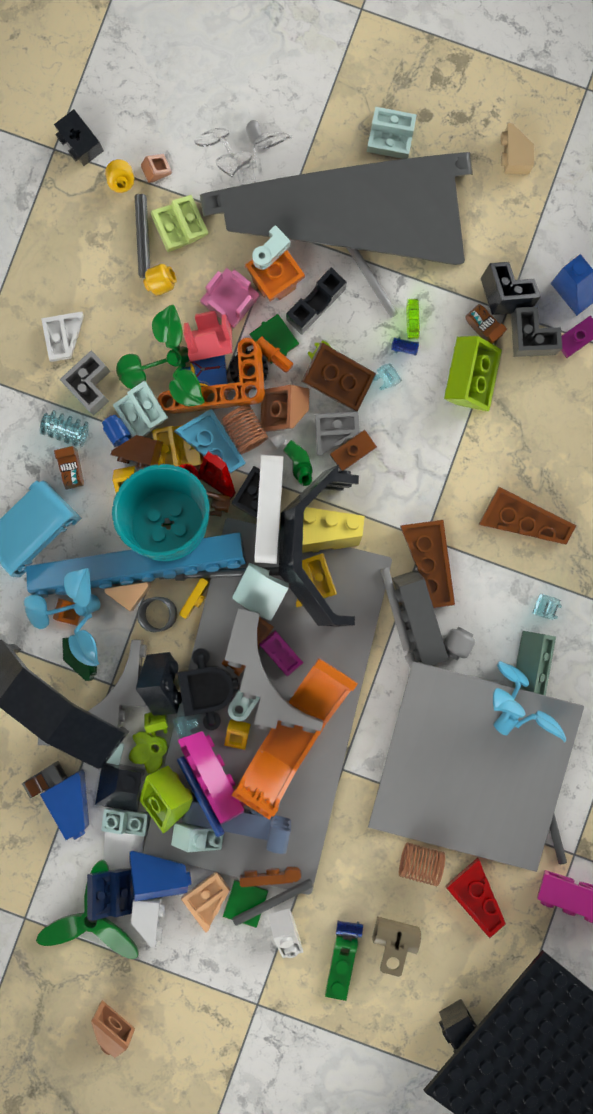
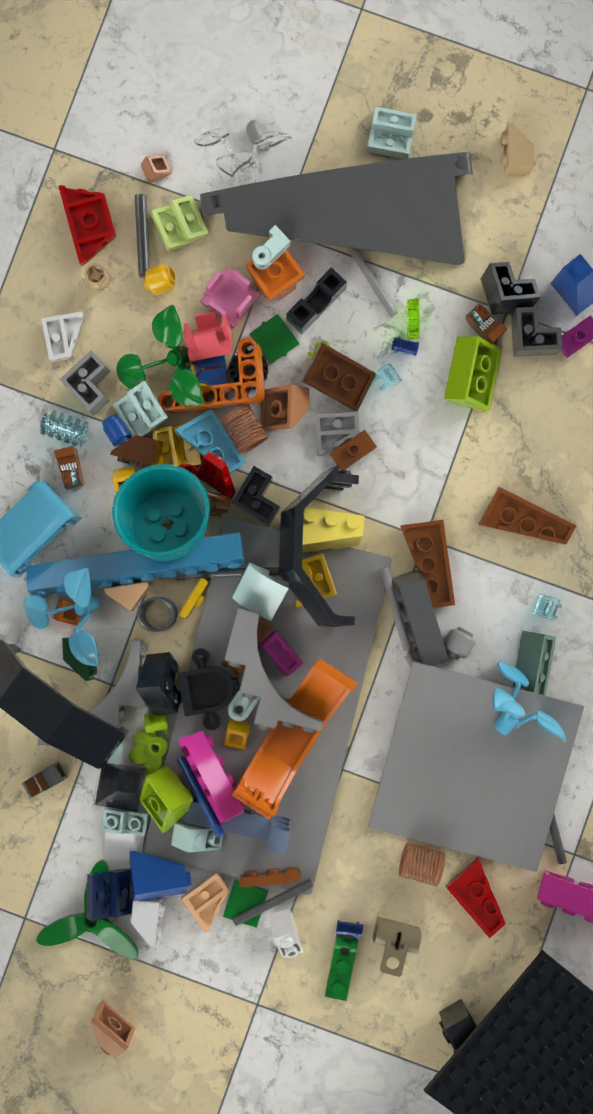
blue slope [40,769,89,840] -> none
black brick [54,109,104,166] -> none
yellow head [105,159,134,193] -> none
clear light blue tile [172,716,199,739] -> none
white beam [255,455,284,564] -> none
orange axle [256,336,293,373] -> none
green arm [271,434,313,486] -> none
none -> red wing [58,185,117,266]
none -> tan wheel [84,263,110,291]

